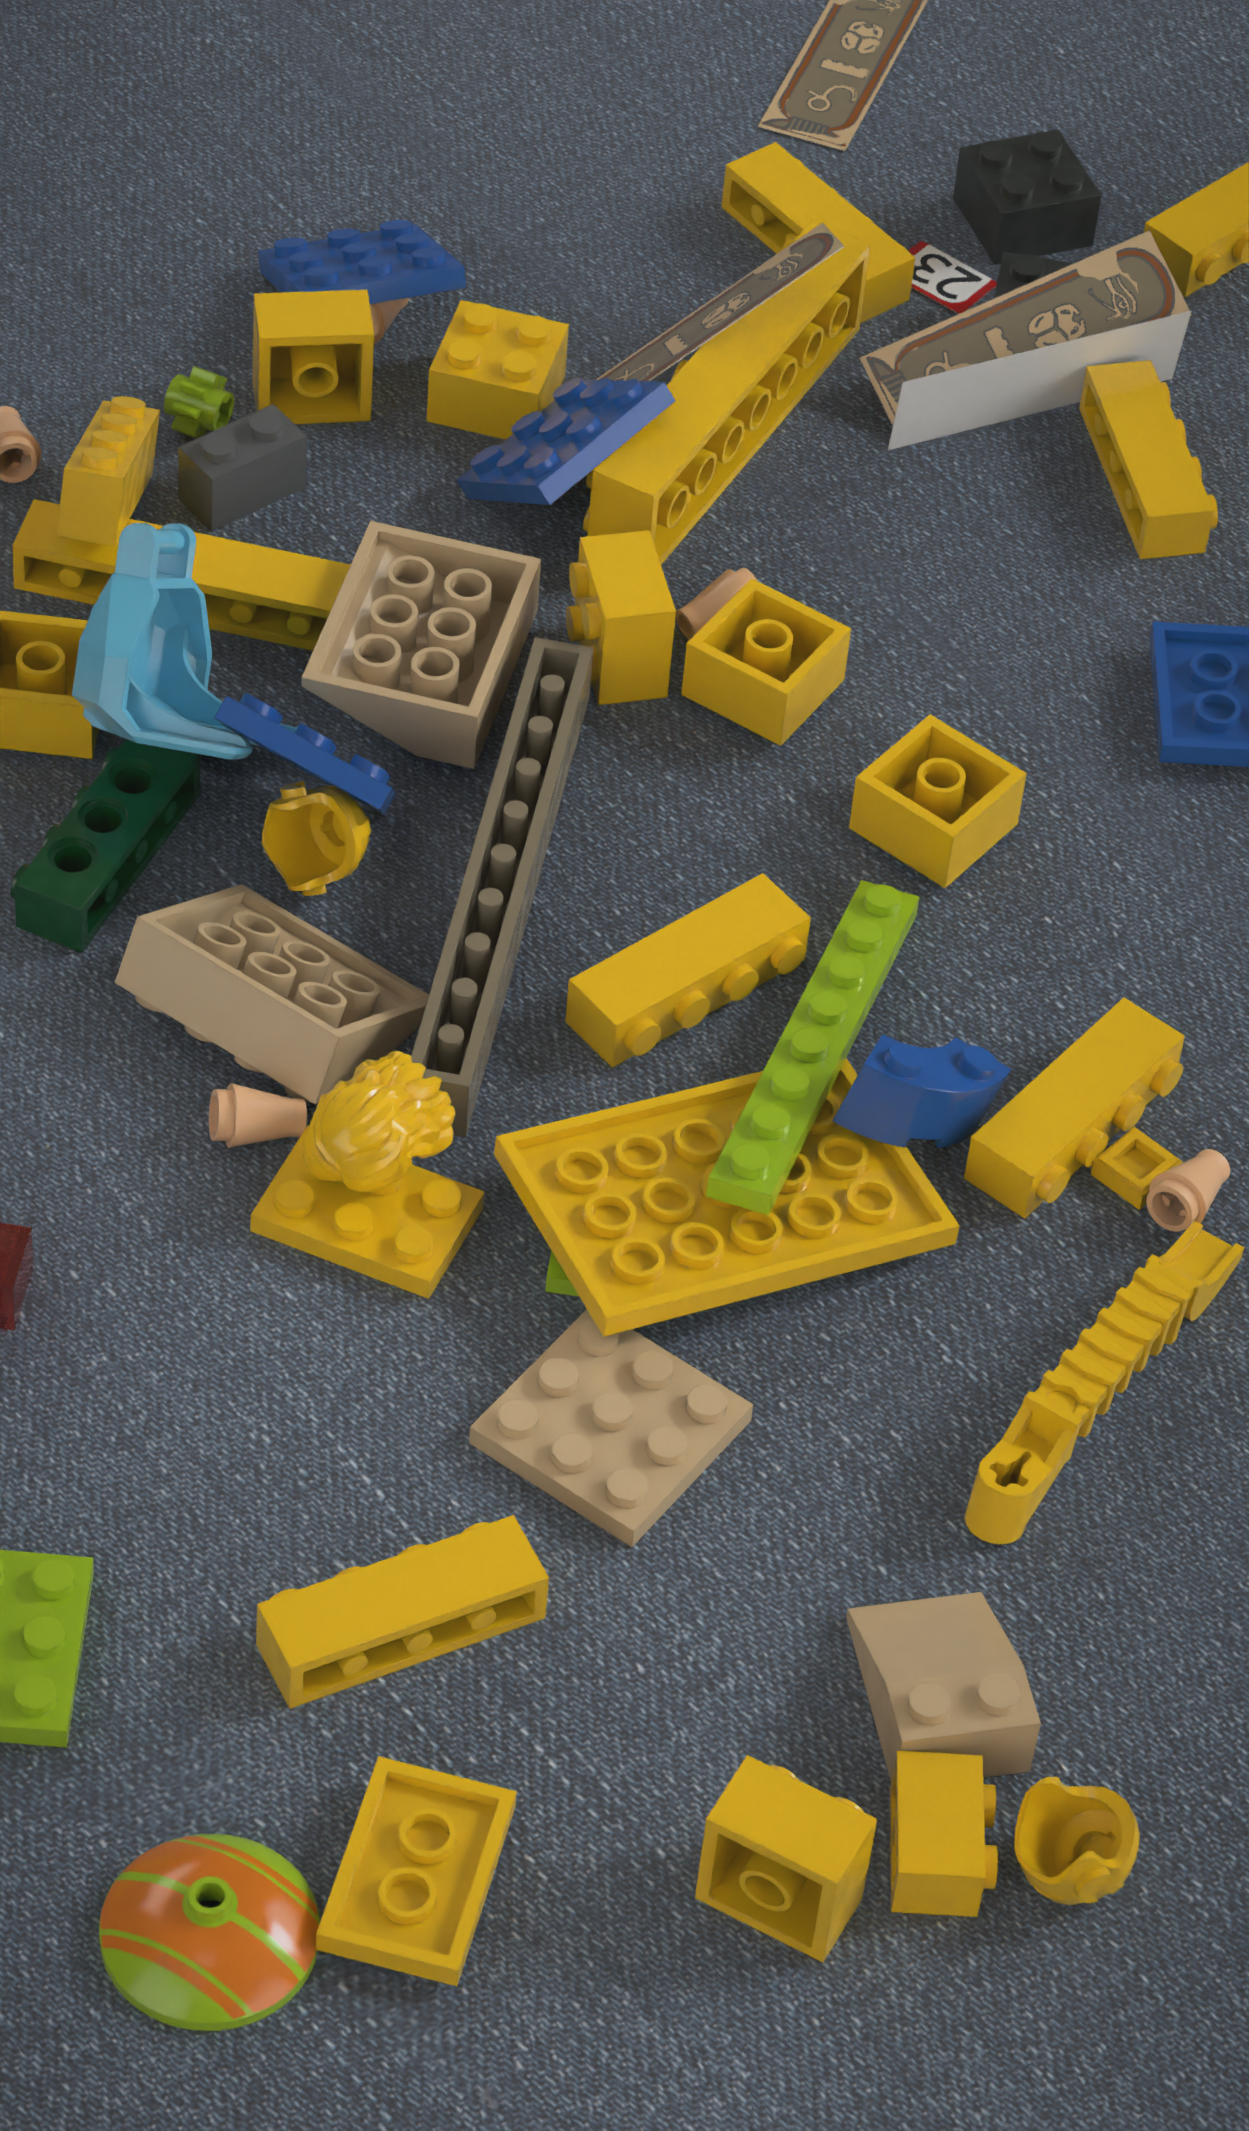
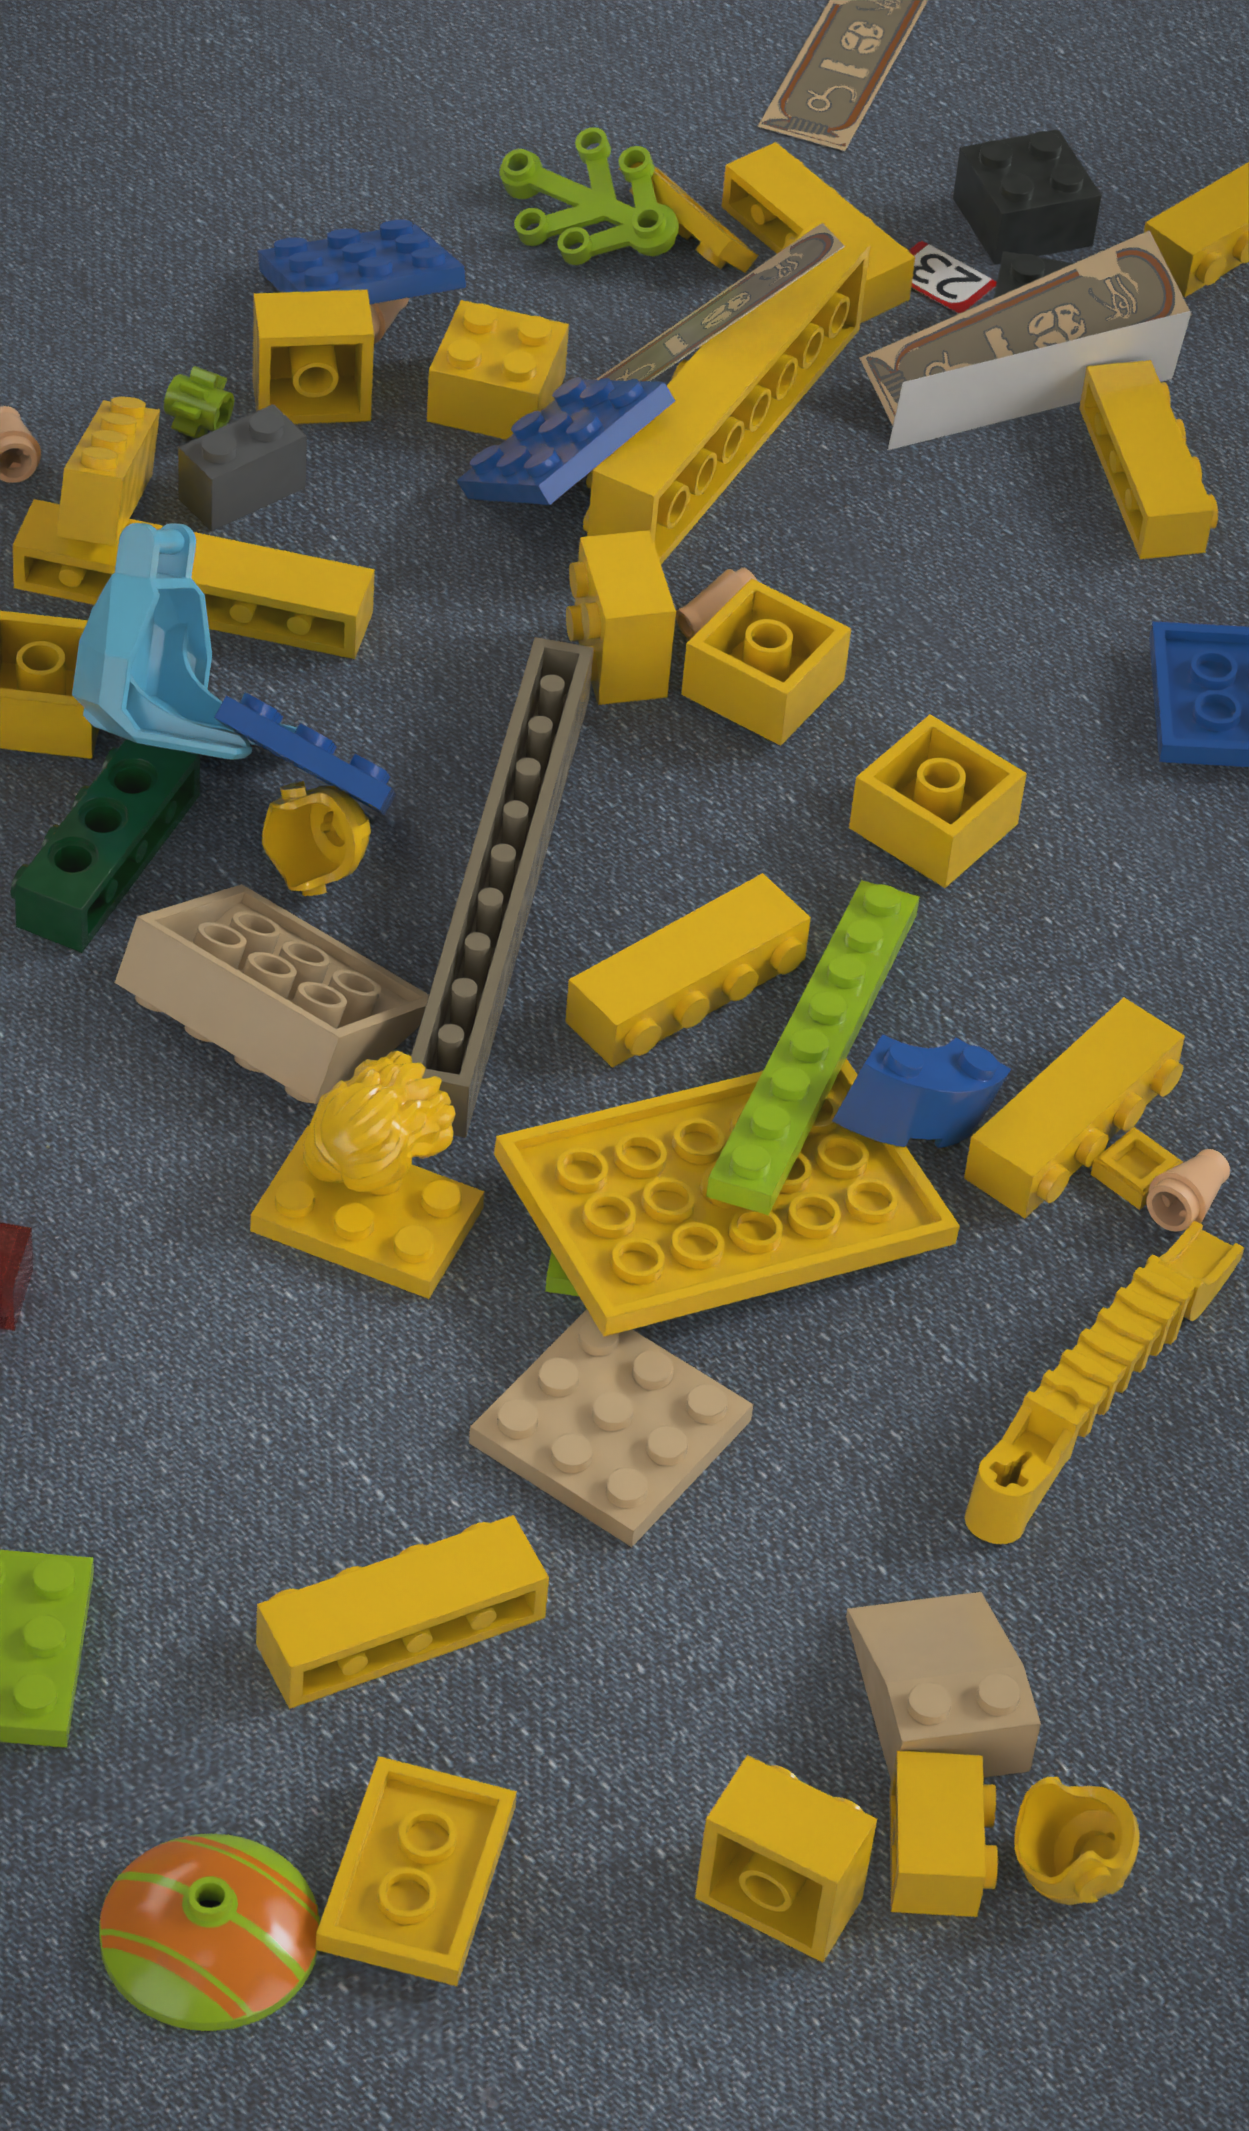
light nougat cone [209,1083,307,1148] -> none
tan slope [301,521,541,769] -> none
none -> lime plant [499,127,679,265]
none -> yellow plate [618,162,758,273]

